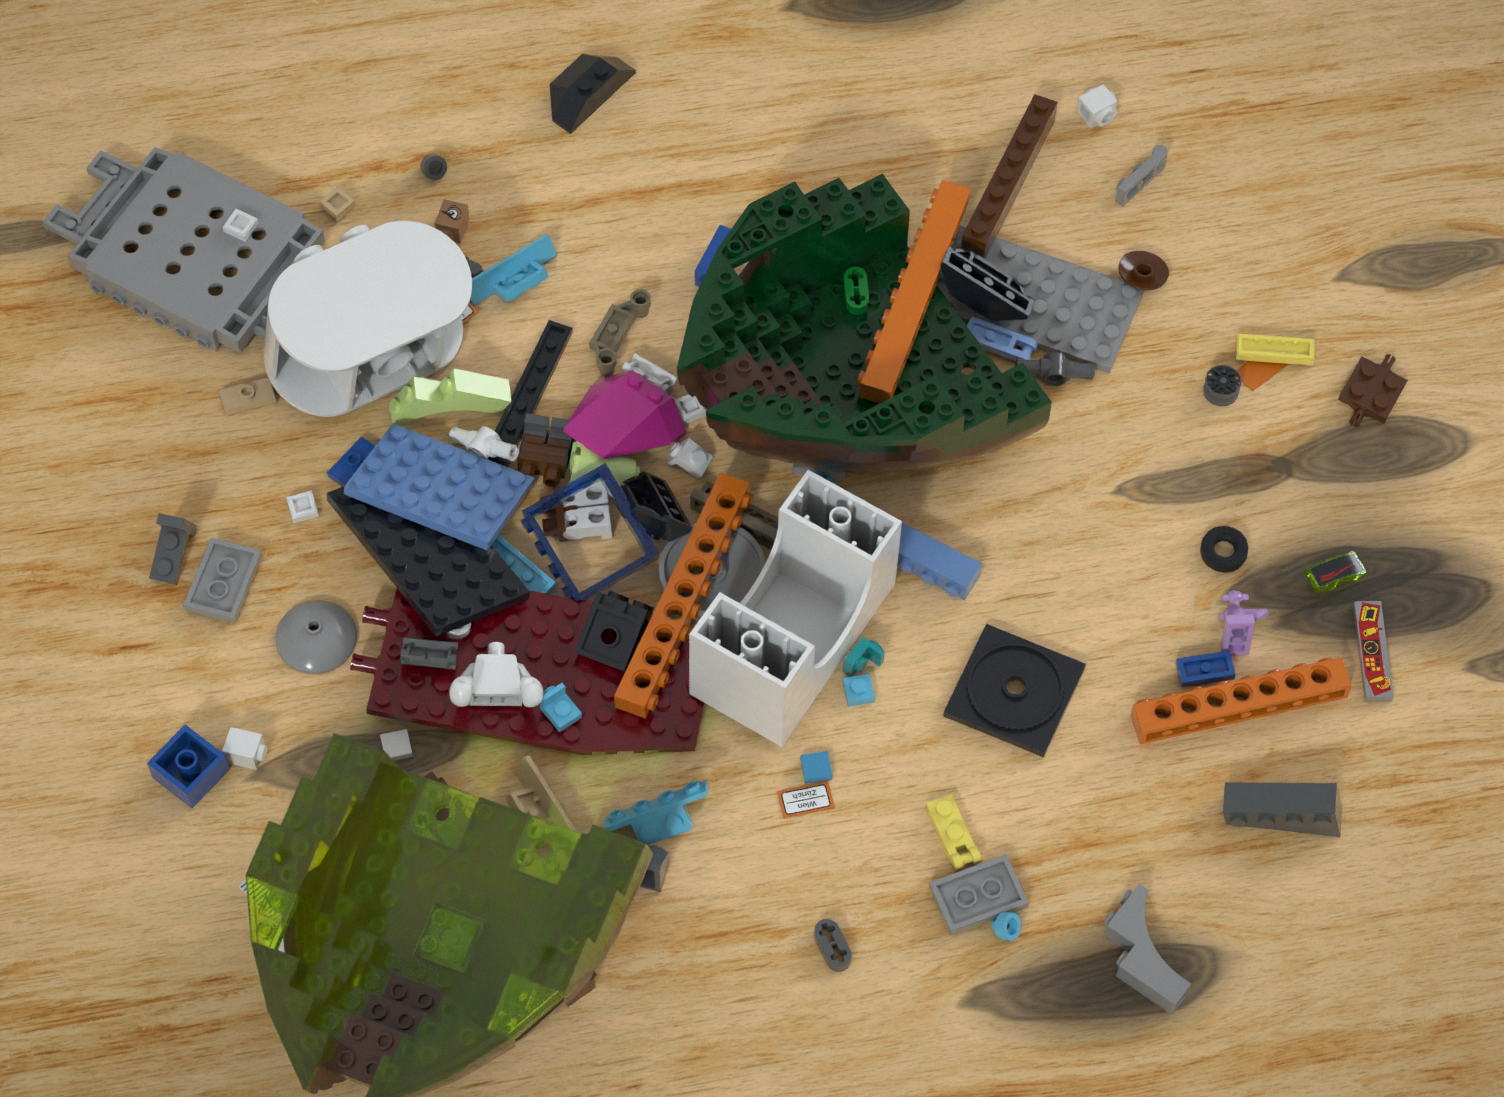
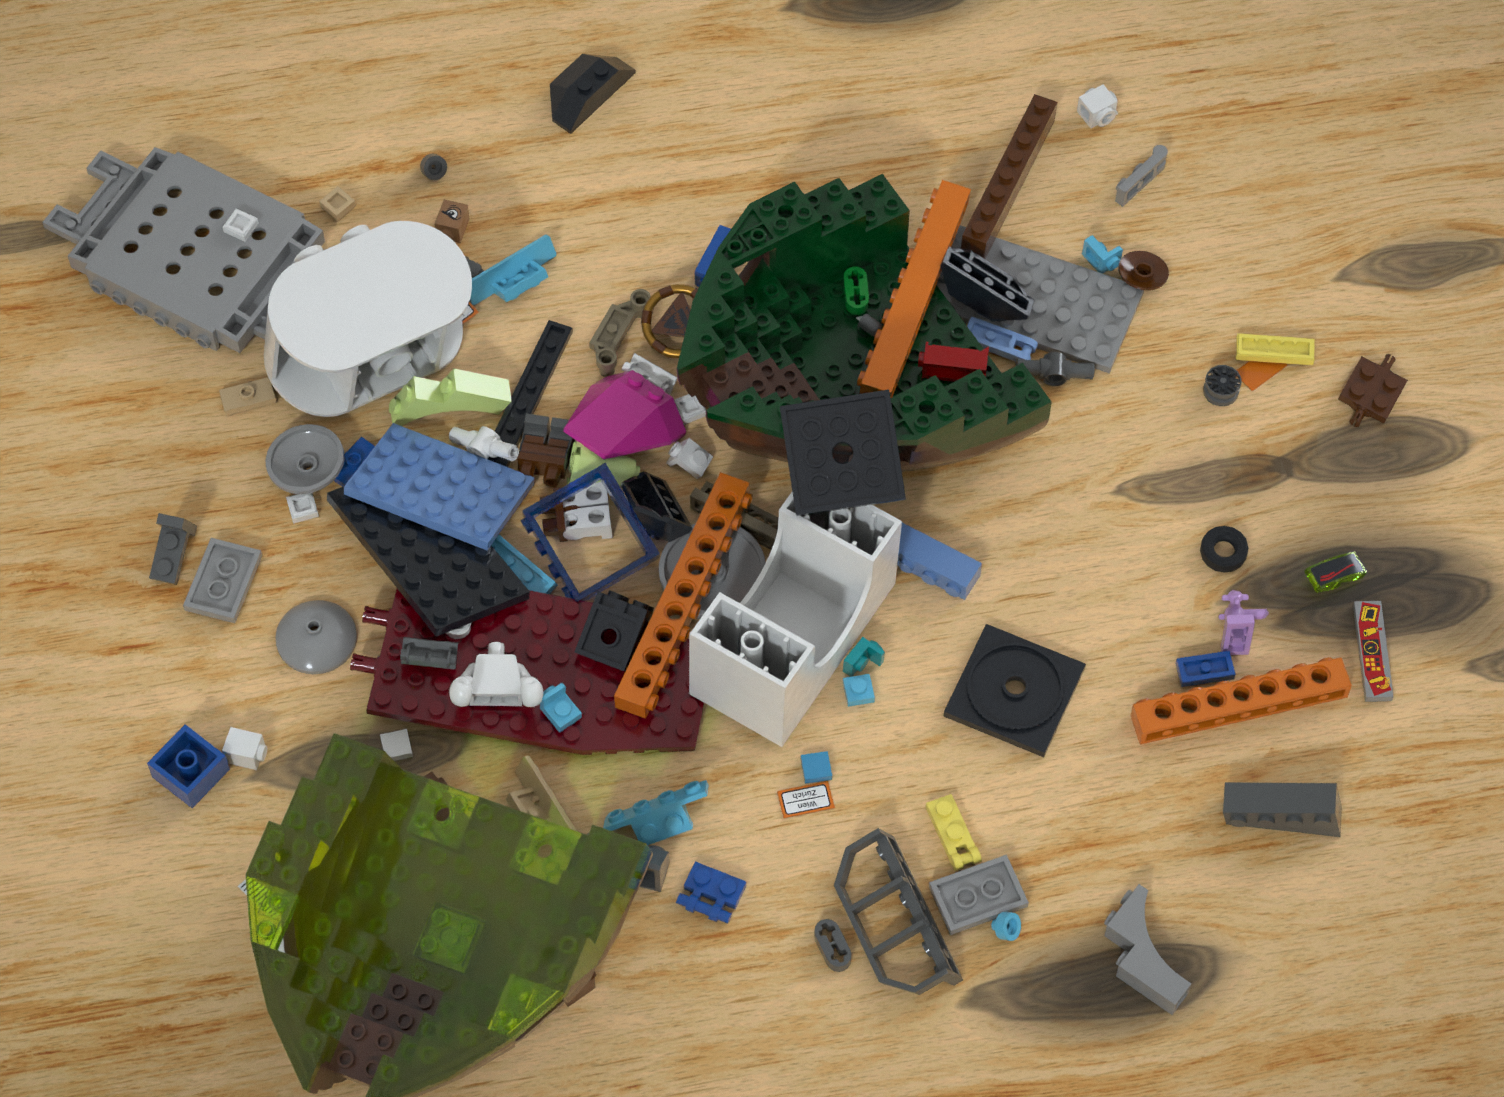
none -> light grey dish [265,424,344,494]
none -> piece [641,284,698,359]
none -> blue plate [676,861,746,924]
none -> black piece [780,390,906,516]
none -> dark grey plate [834,828,963,995]
none -> dark grey piece [856,313,883,337]
none -> red window [918,342,989,382]
none -> medium azure bracket [1082,235,1123,274]

